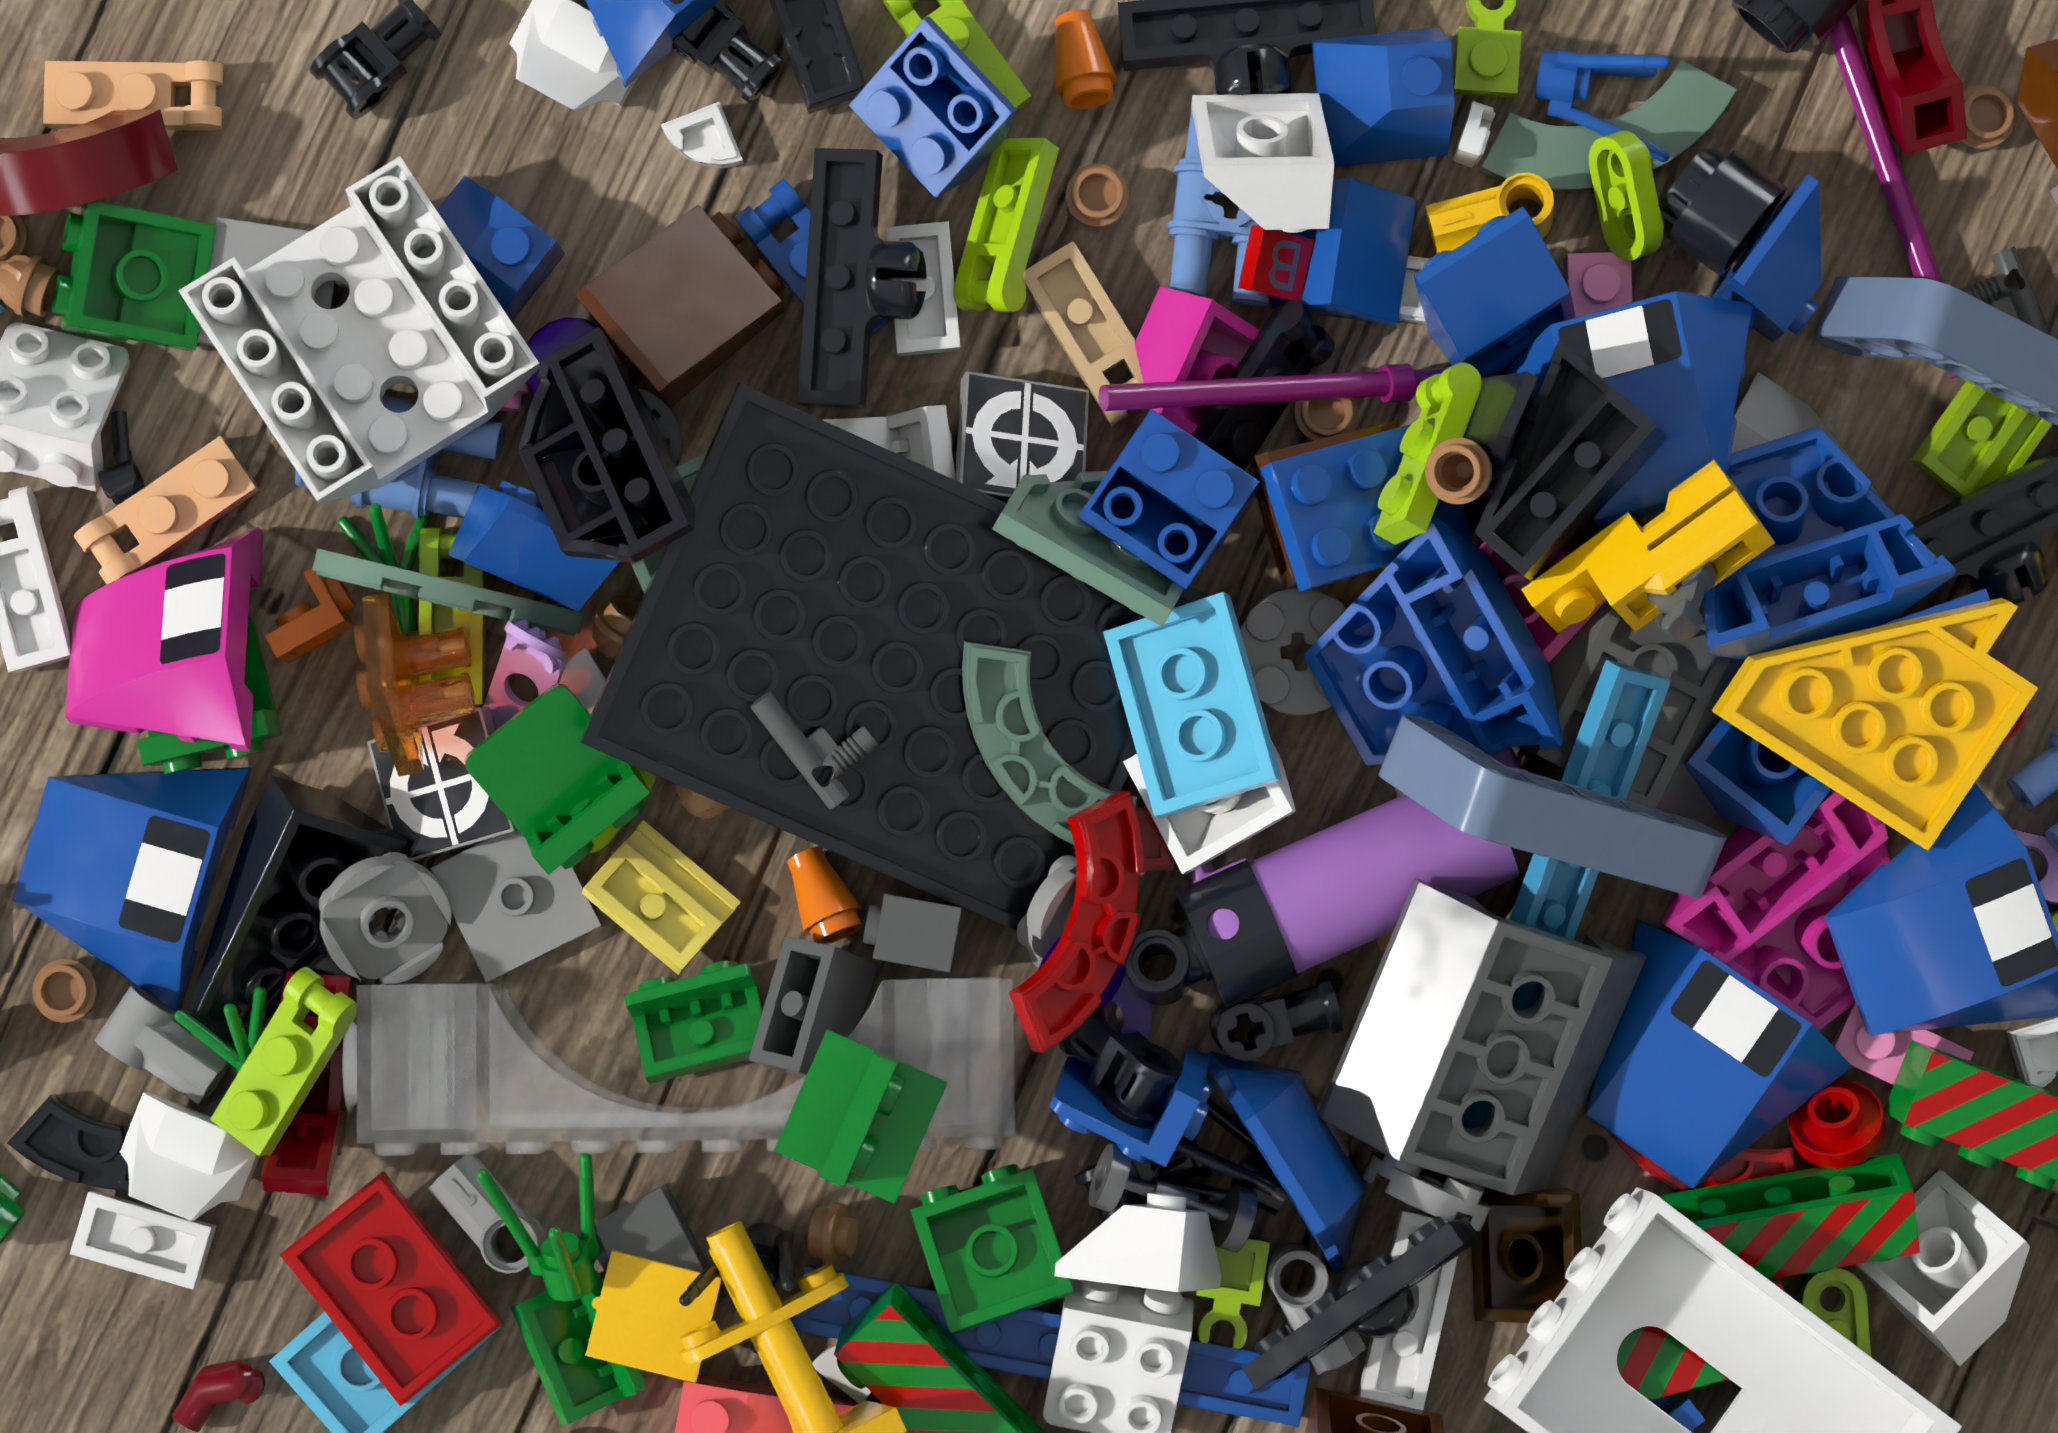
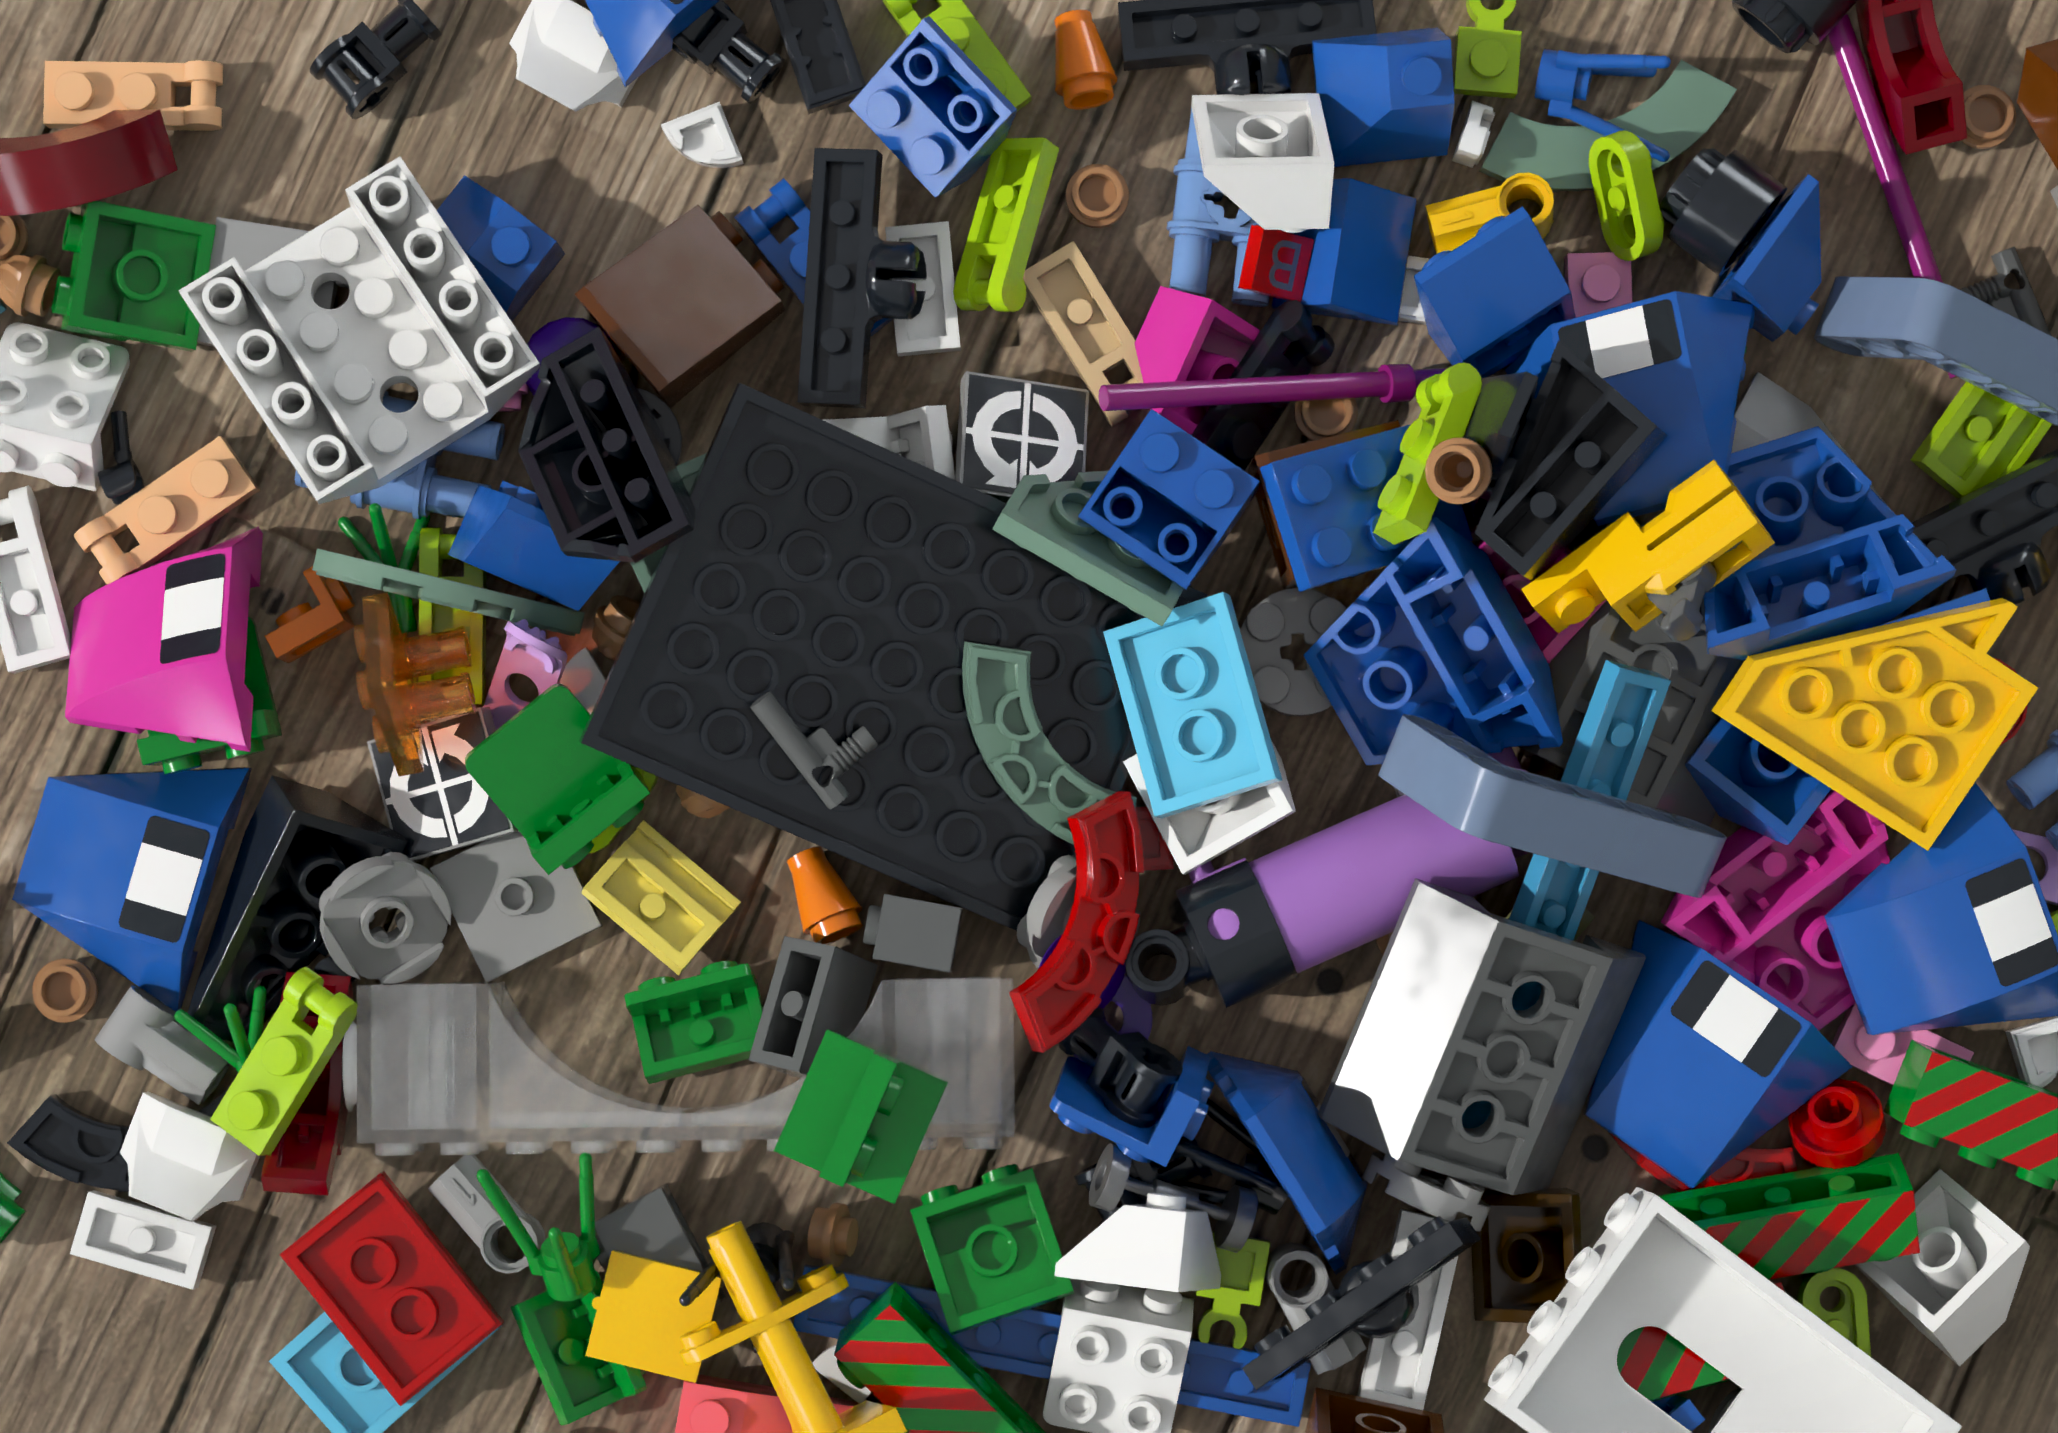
dark red arm [172,1359,266,1432] -> none
black connector [1210,976,1343,1061] -> none

